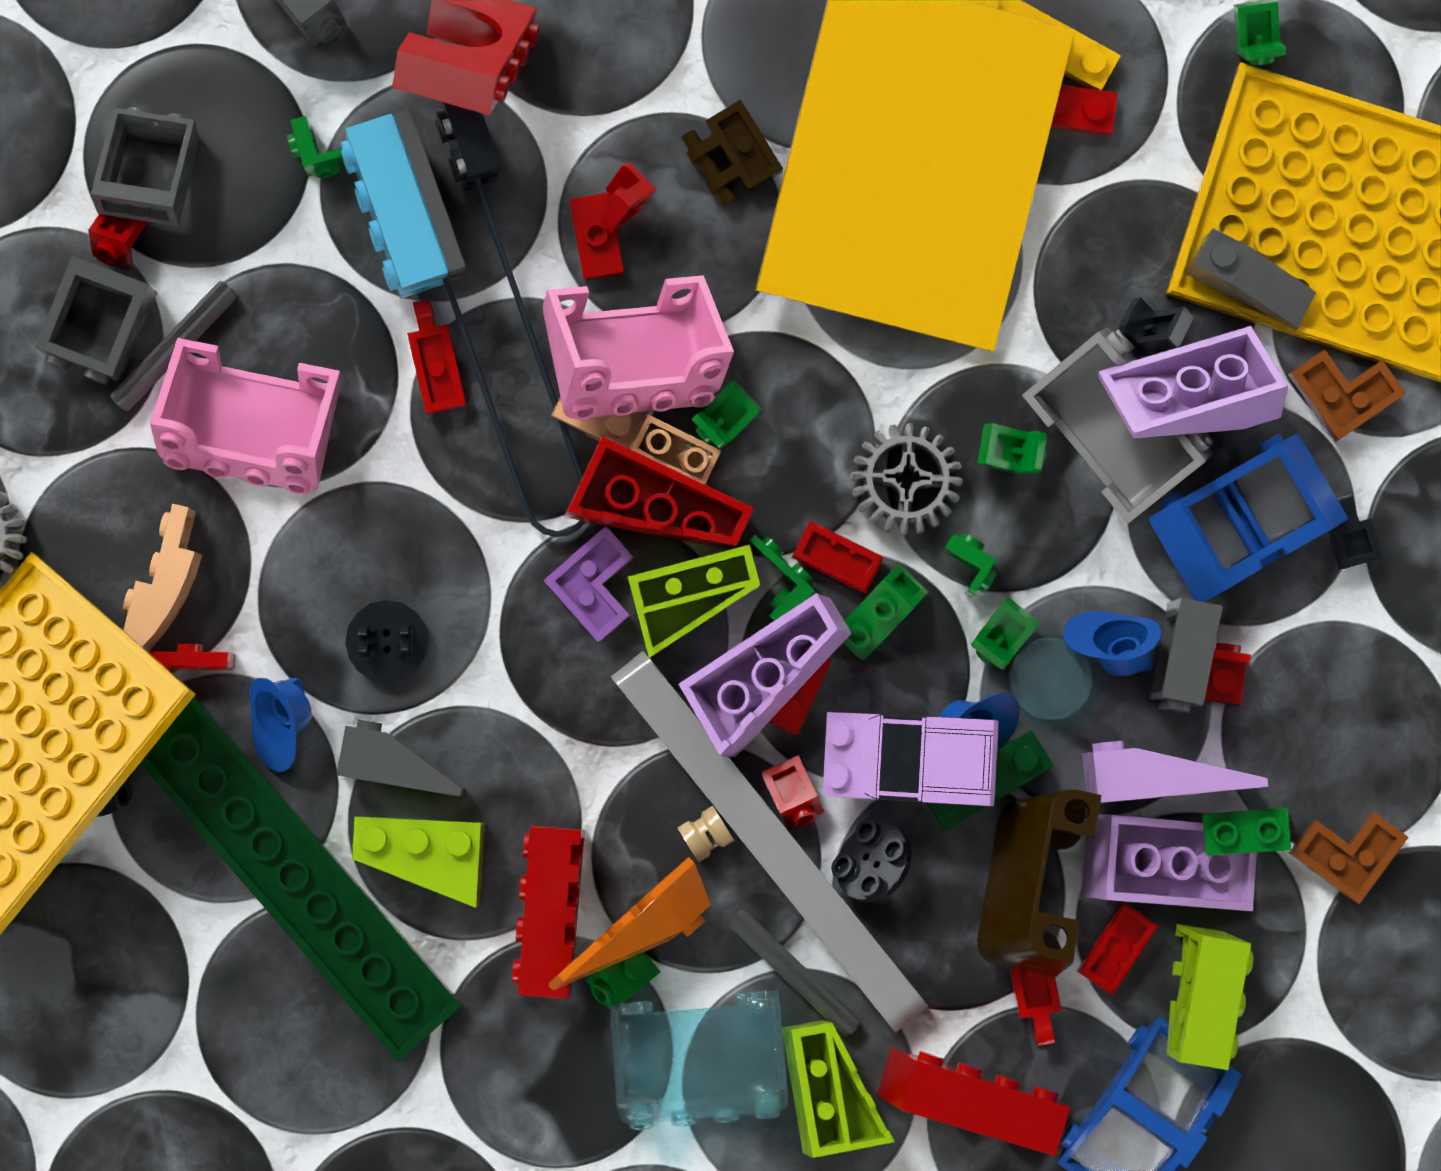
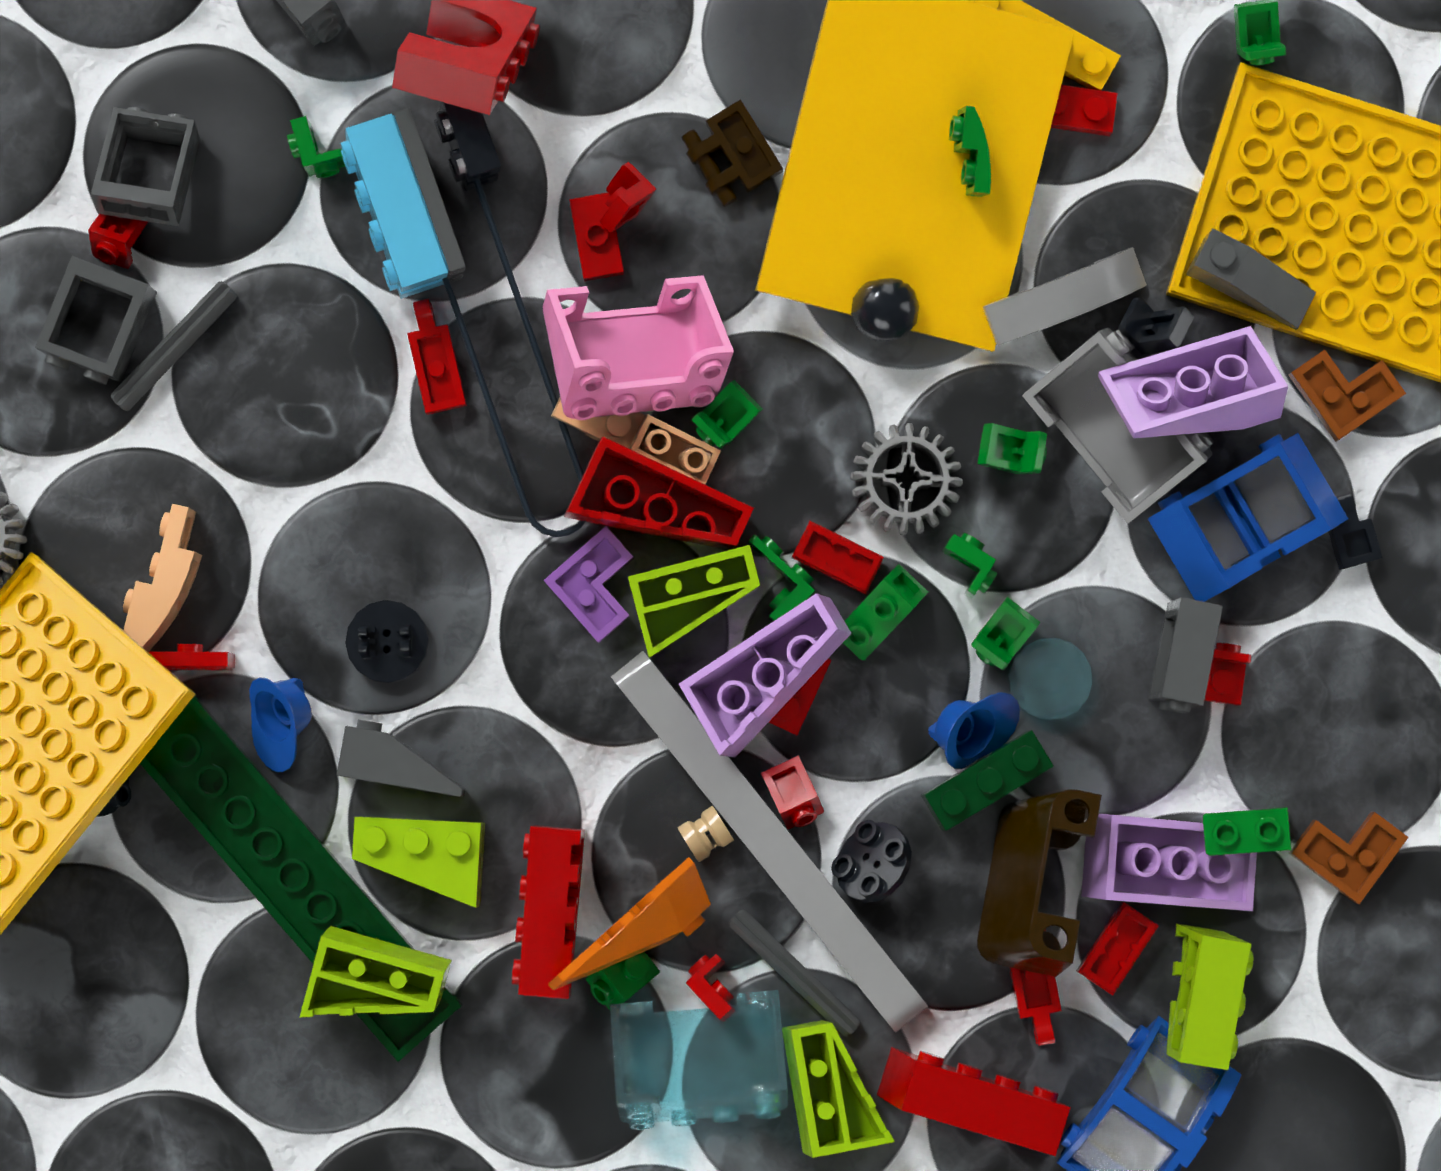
bright pink windscreen [150,338,341,495] -> none
lavender slope [822,712,999,806] -> none
blue piece [1062,611,1162,676] -> none
lavender slope [1082,741,1268,803] -> none
none -> lime wedge [299,926,452,1018]
none -> red bracket [686,954,736,1022]
none -> black hair [851,278,919,341]
none -> green slope [949,106,991,197]
none -> light grey slope [983,247,1147,345]

